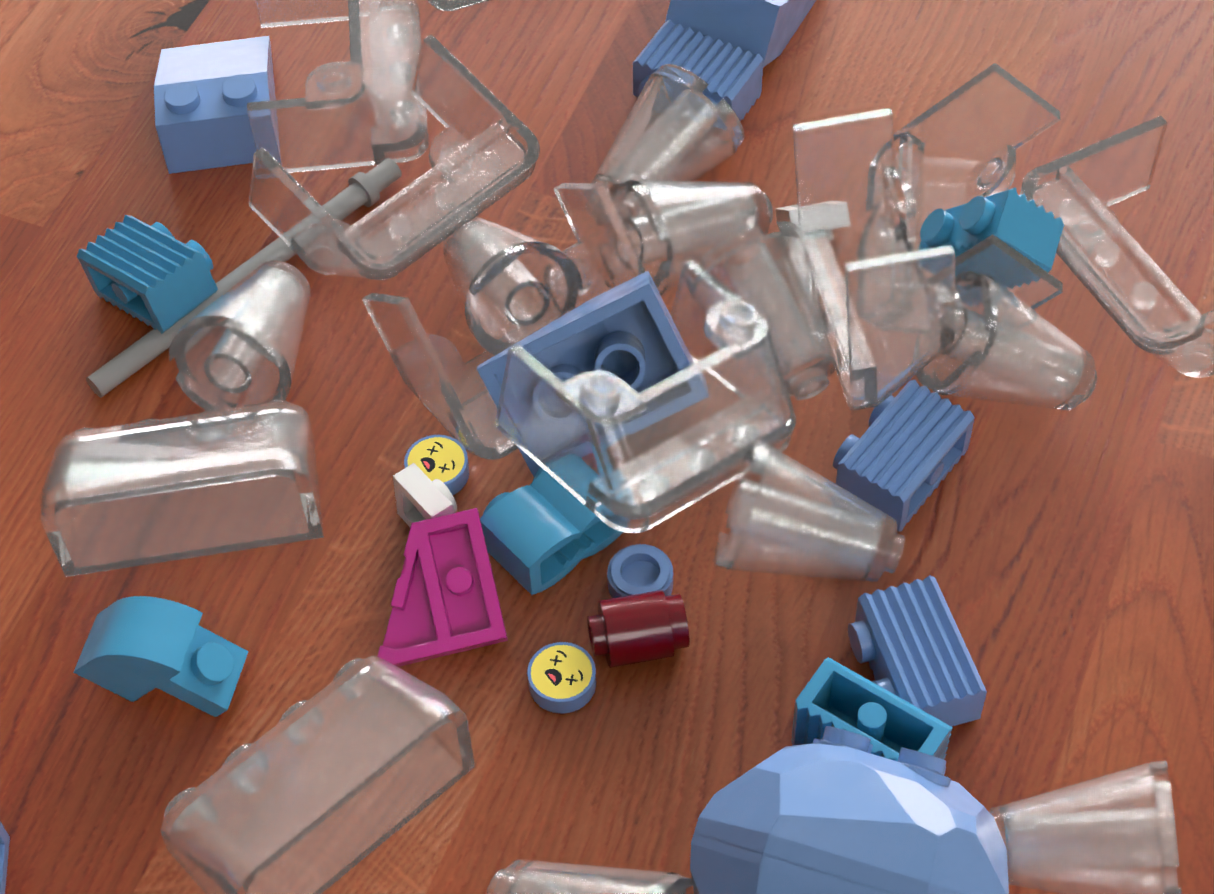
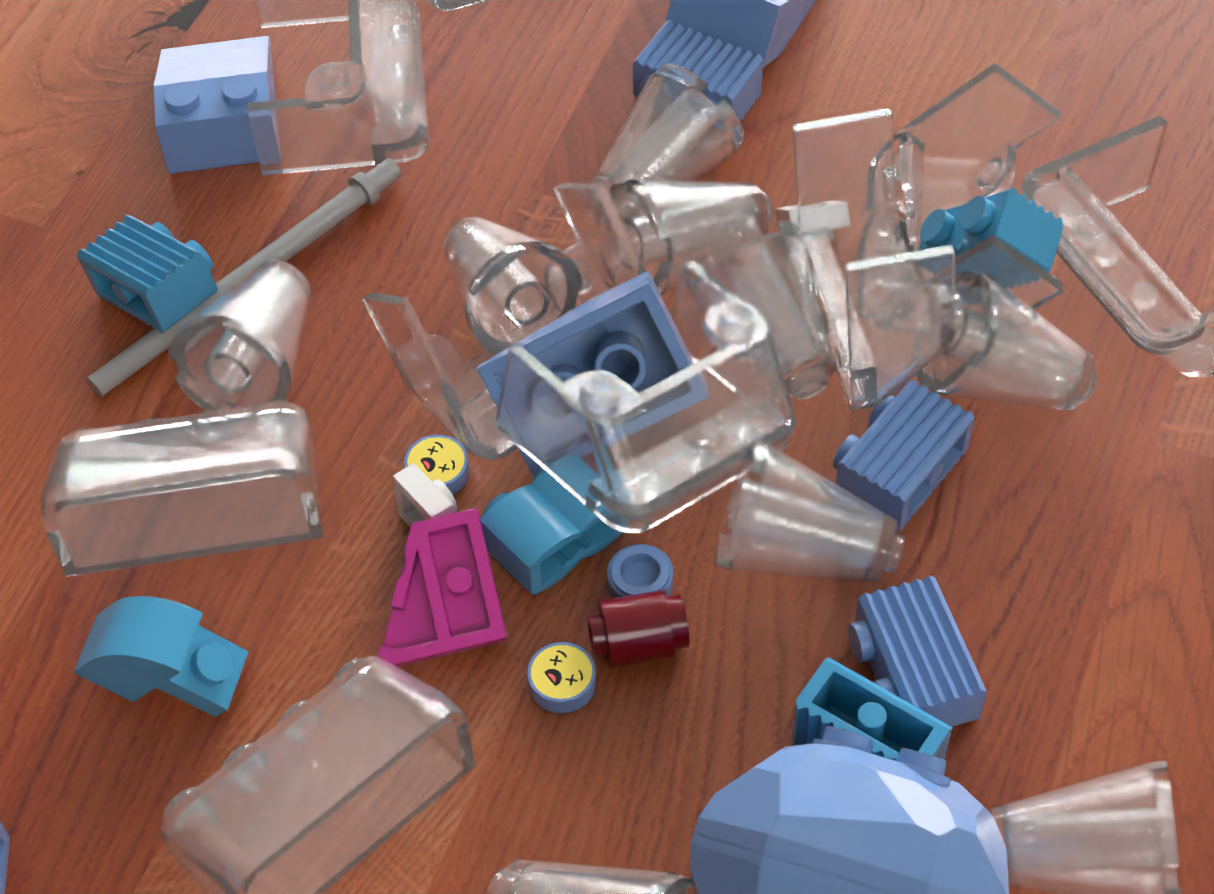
clear windscreen [249,34,540,280] -> none

